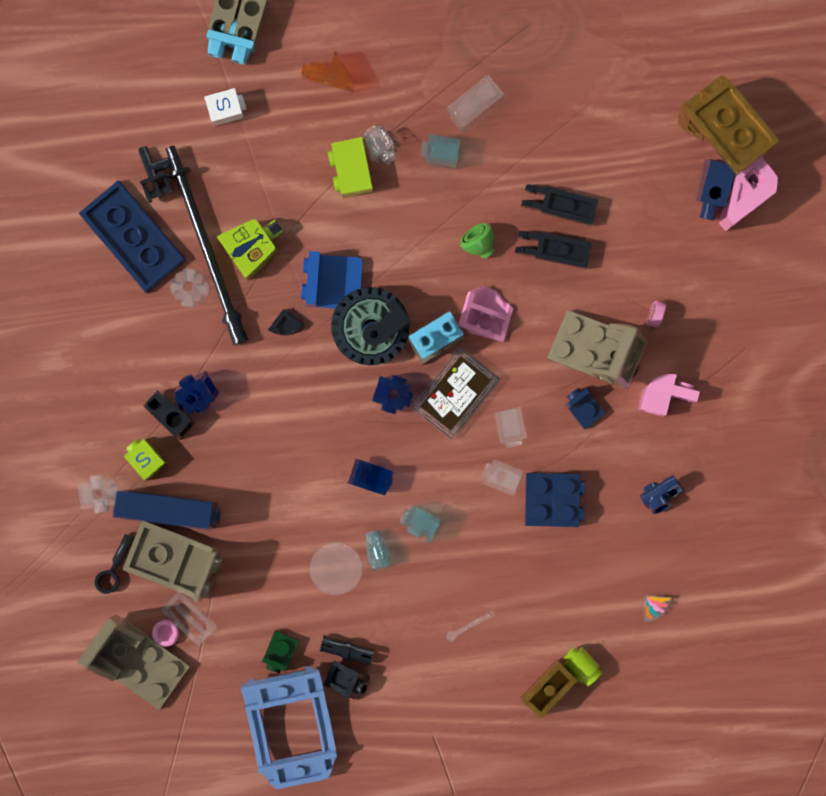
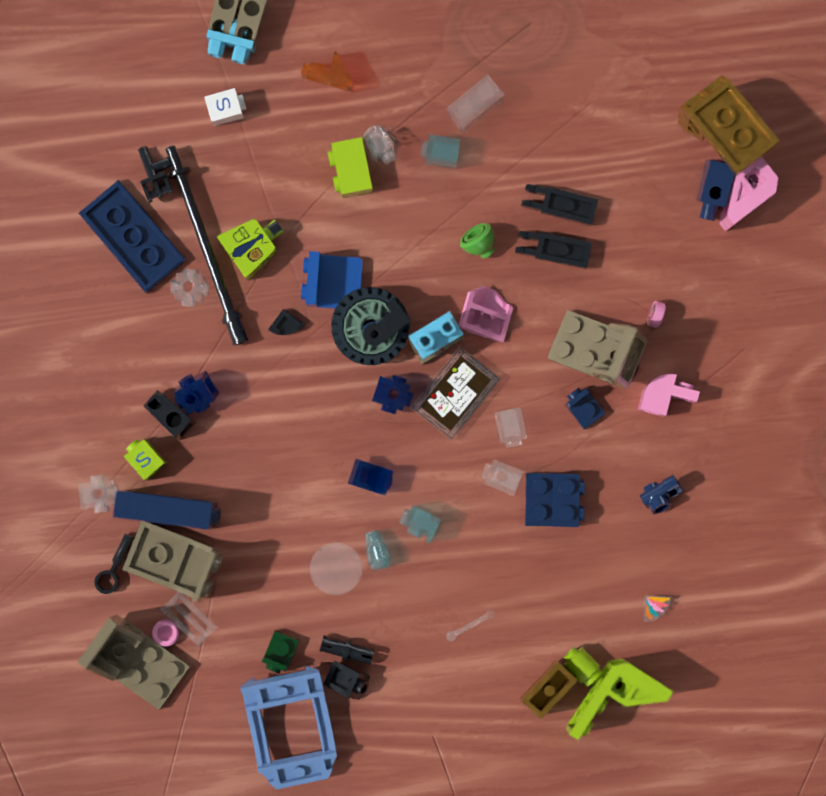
none -> lime bracket [565,658,673,740]

